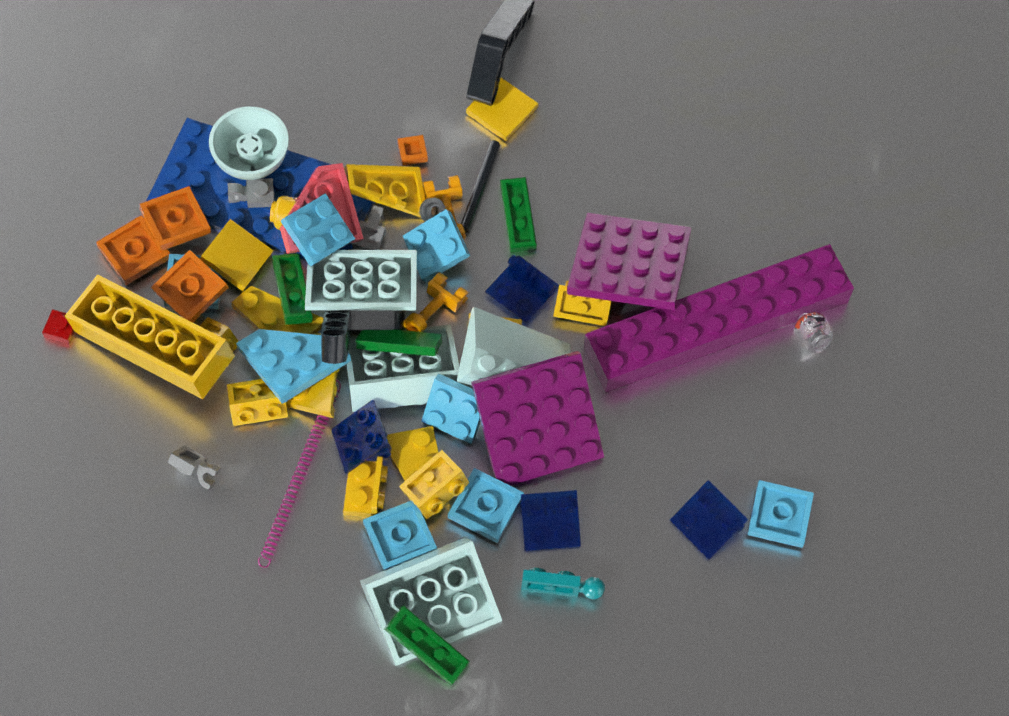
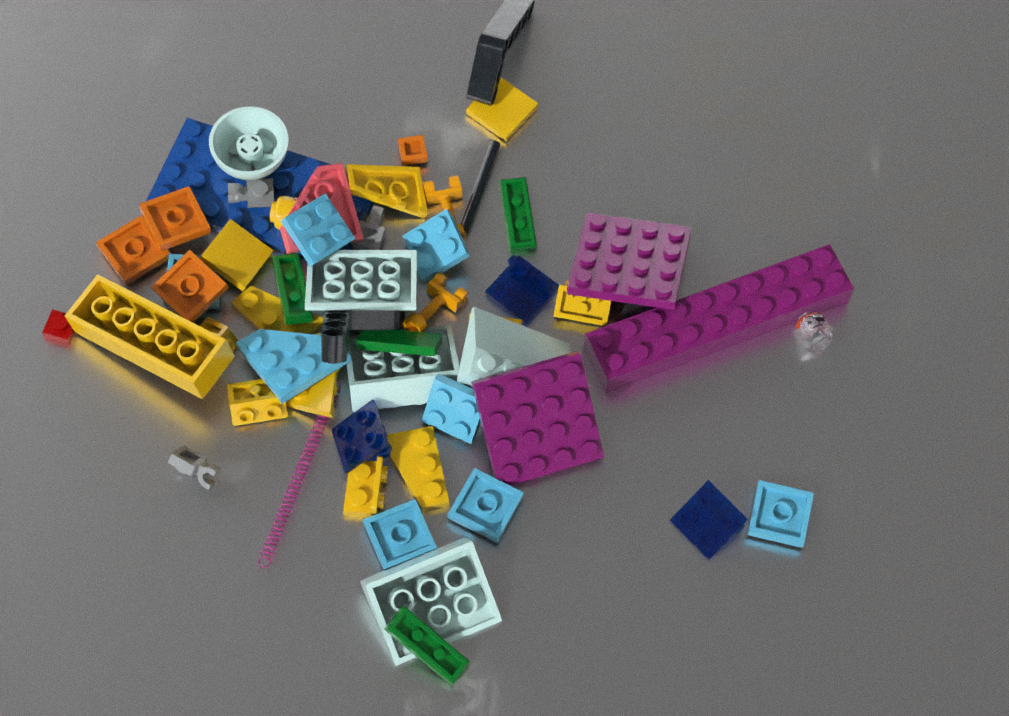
yellow bracket [399,450,469,519] -> none
dark grey plate [419,198,445,222] -> none
clear blue hinge [520,490,581,551] -> none
teal plate [521,567,605,600] -> none

